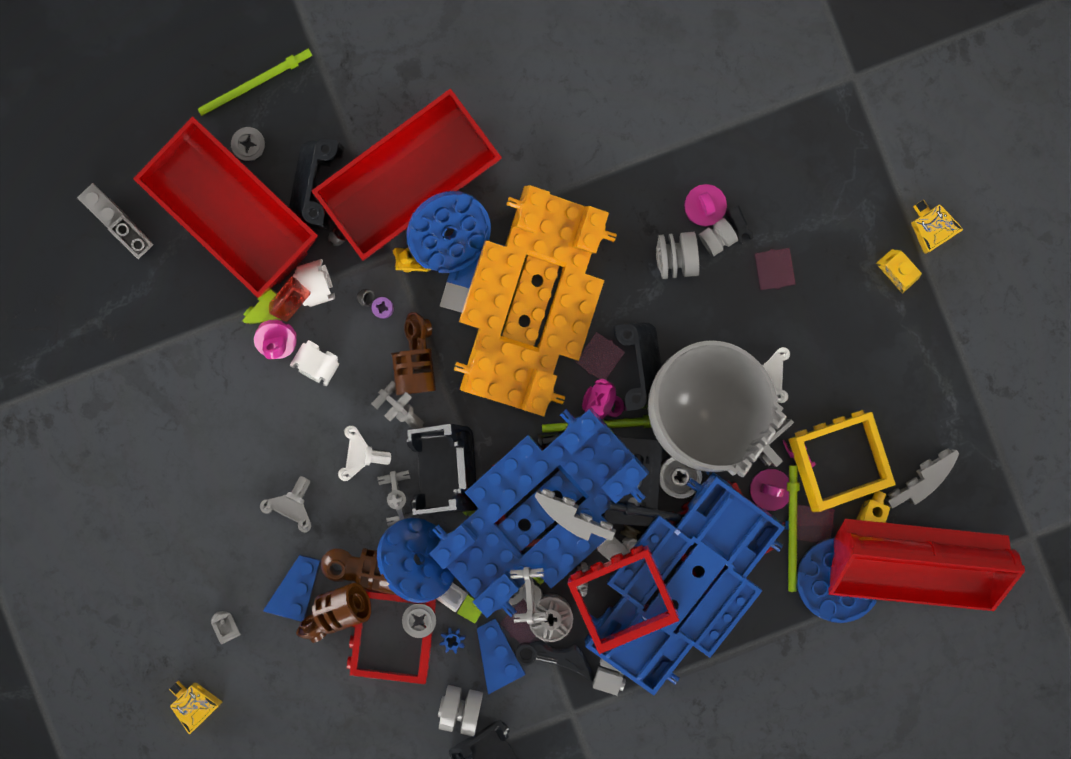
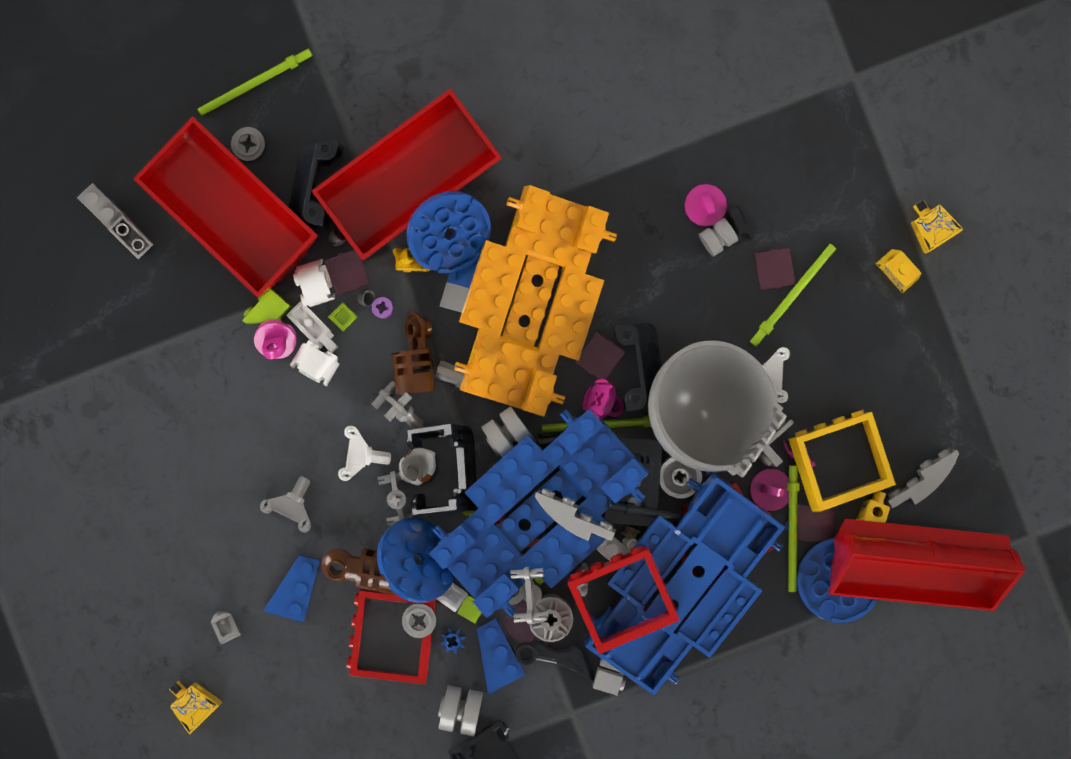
clear red slope [269,276,311,322] -> none
reddish brown cylinder [296,583,371,643] -> none
light grey wheel [656,231,699,279] -> none
none -> white hinge [286,301,338,353]
none -> clear pink piece [325,250,370,295]
none -> lime tile [328,302,358,332]
none -> light grey hair [399,448,436,485]
none -> light grey piece [435,360,464,388]
none -> light grey wheel [481,406,536,458]
none -> lime bar [750,244,836,347]

